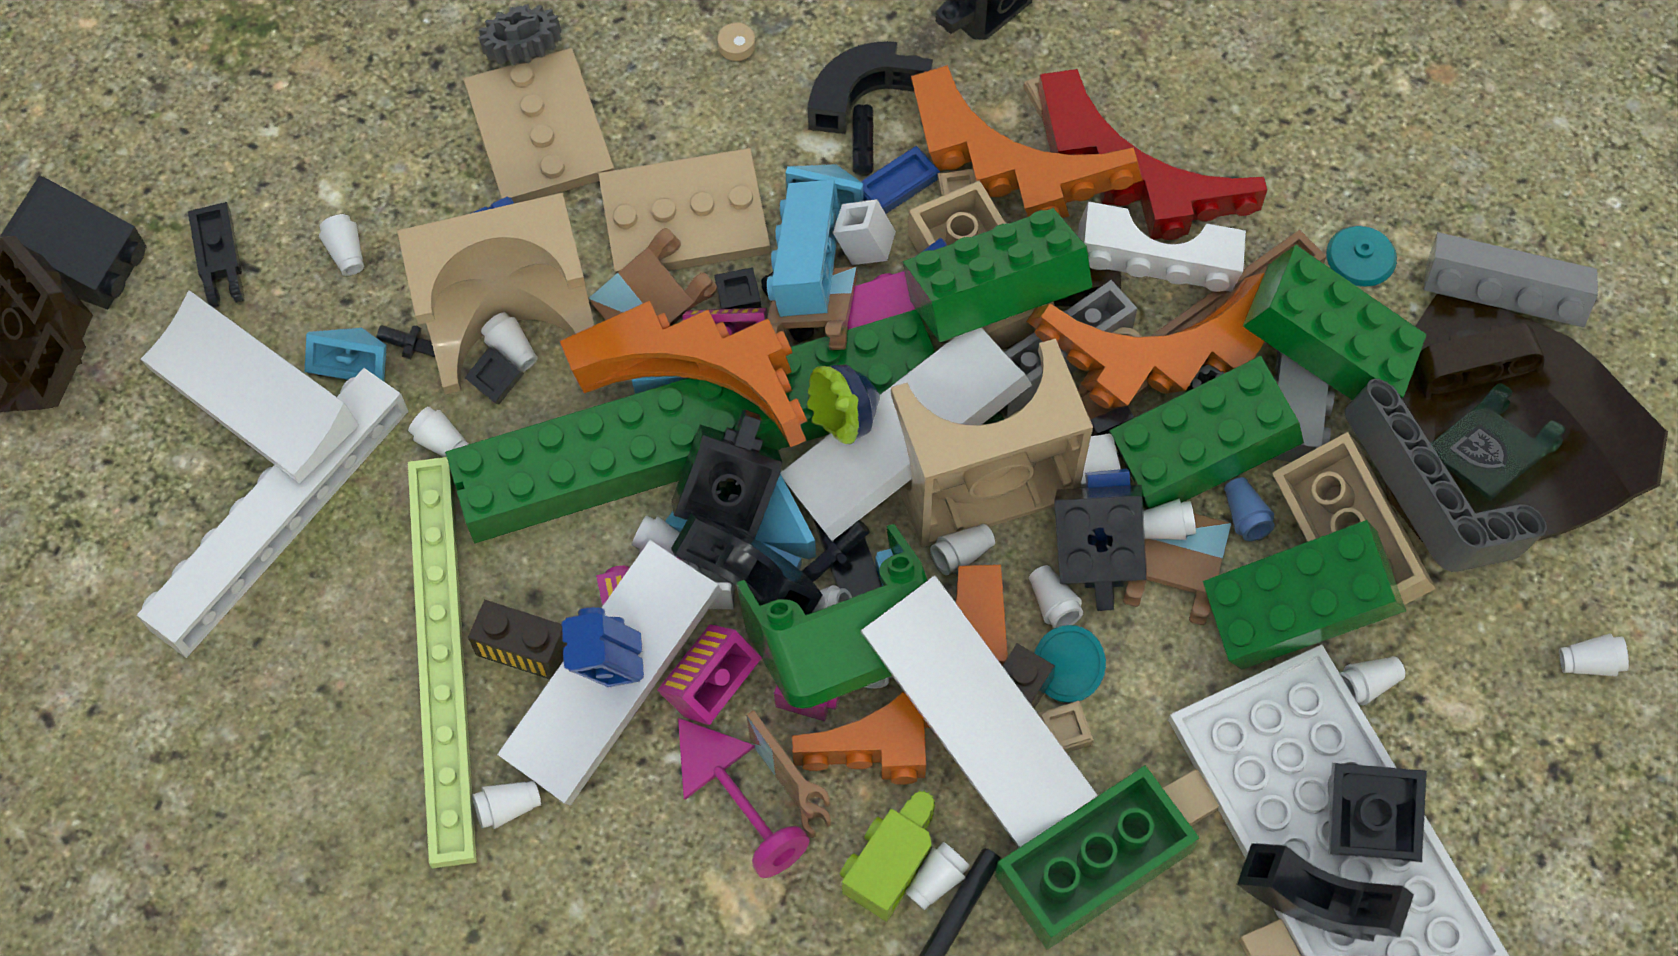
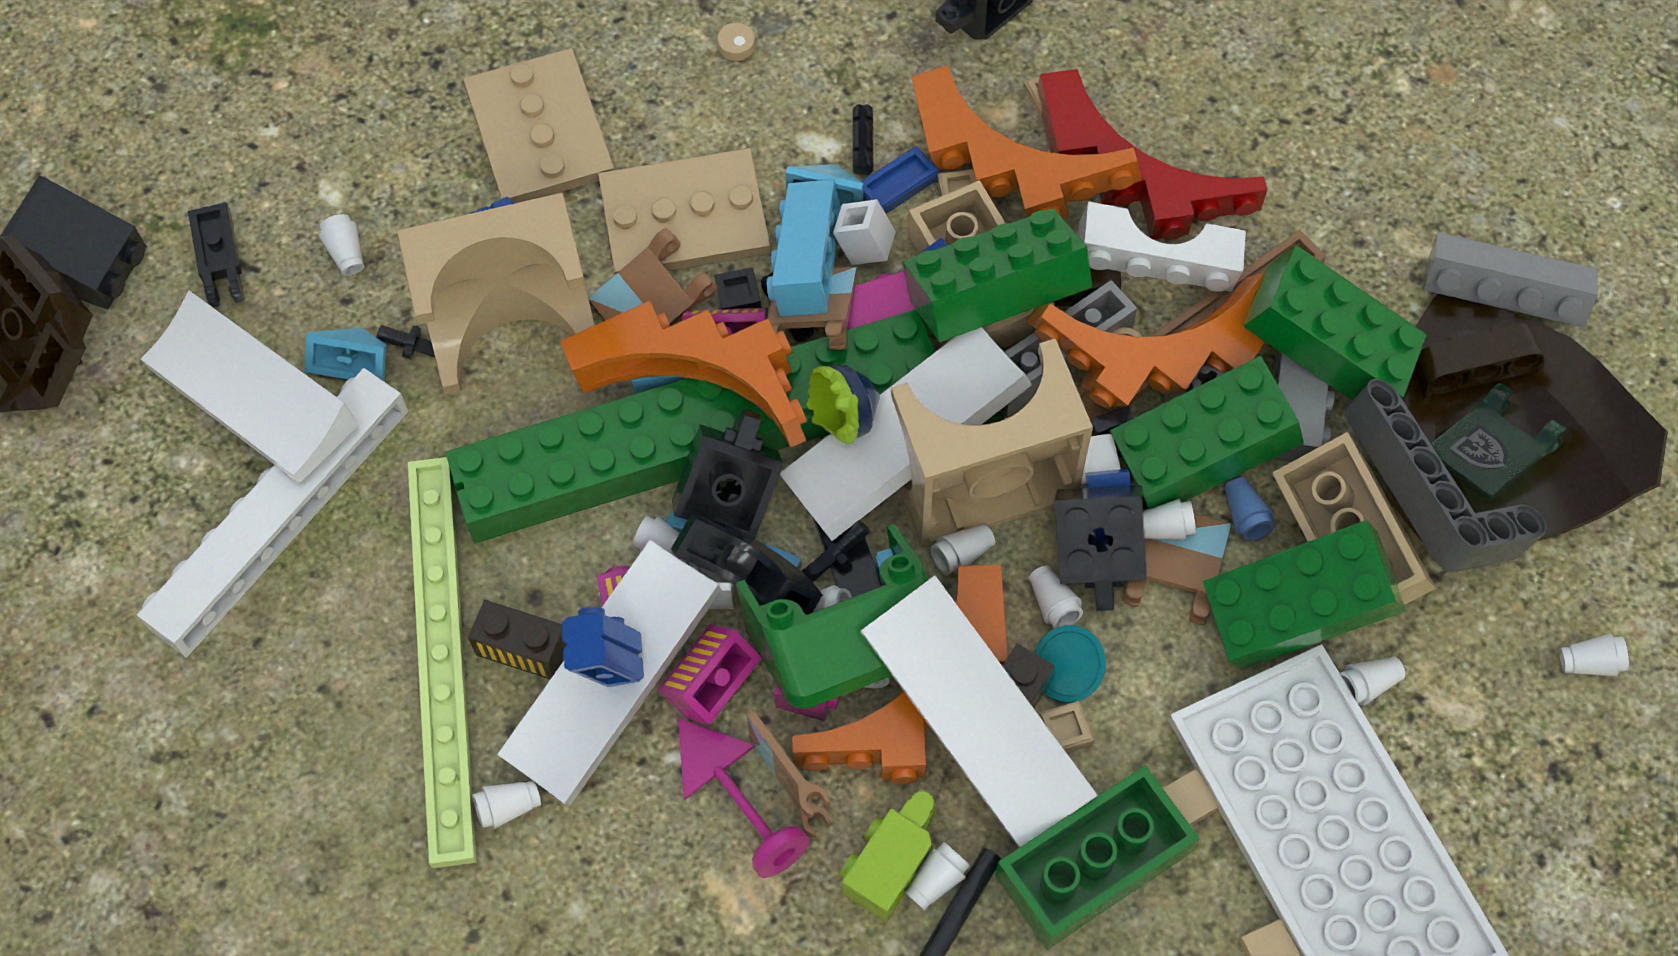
white cone [408,407,469,457] -> none
black plate [465,347,524,404] -> none
dark grey gear [478,4,562,65] -> none
white cone [481,312,538,372] -> none
medium azure slope [755,474,816,560] -> none
black arch [807,41,933,135] -> none
black arch [1237,843,1414,942] -> none
teal piece [1326,226,1397,287] -> none
black slope [1327,763,1427,862] -> none

